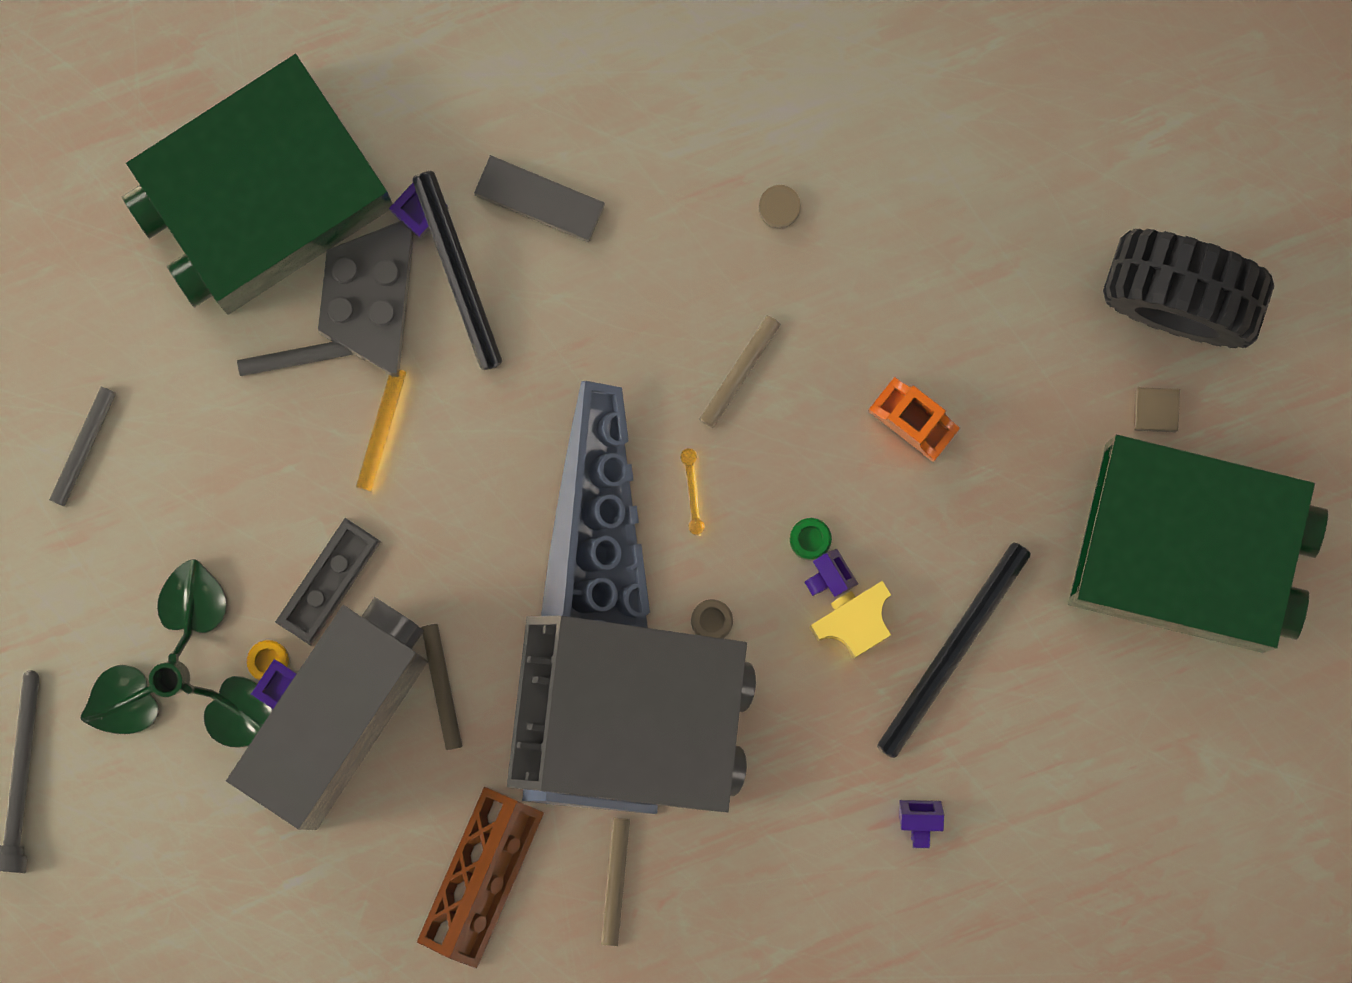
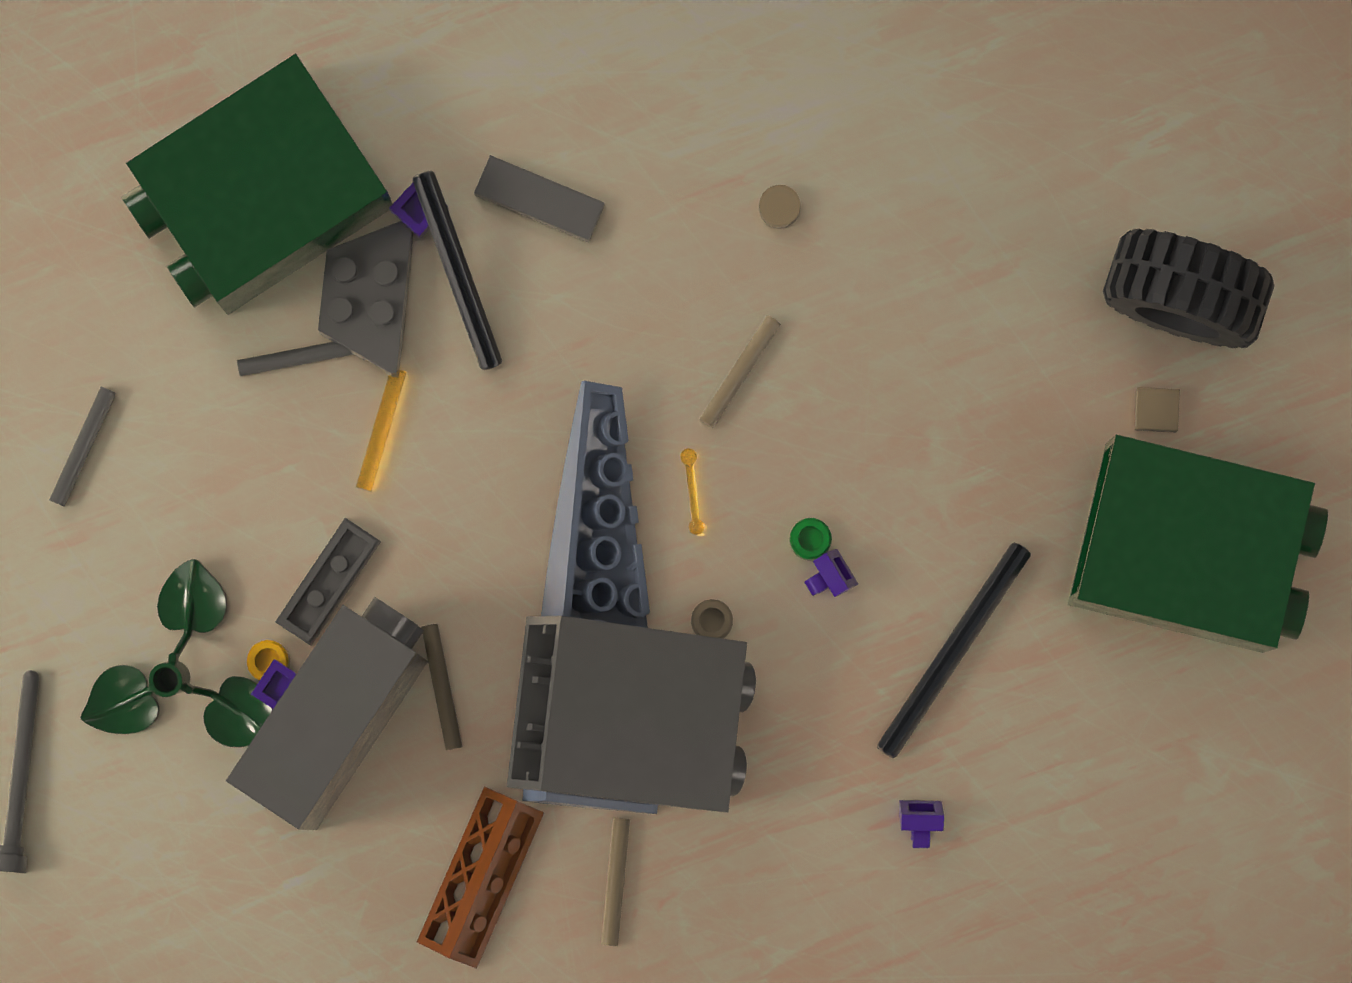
light yellow brick [809,581,891,659] -> none
orange brick [868,377,960,462] -> none

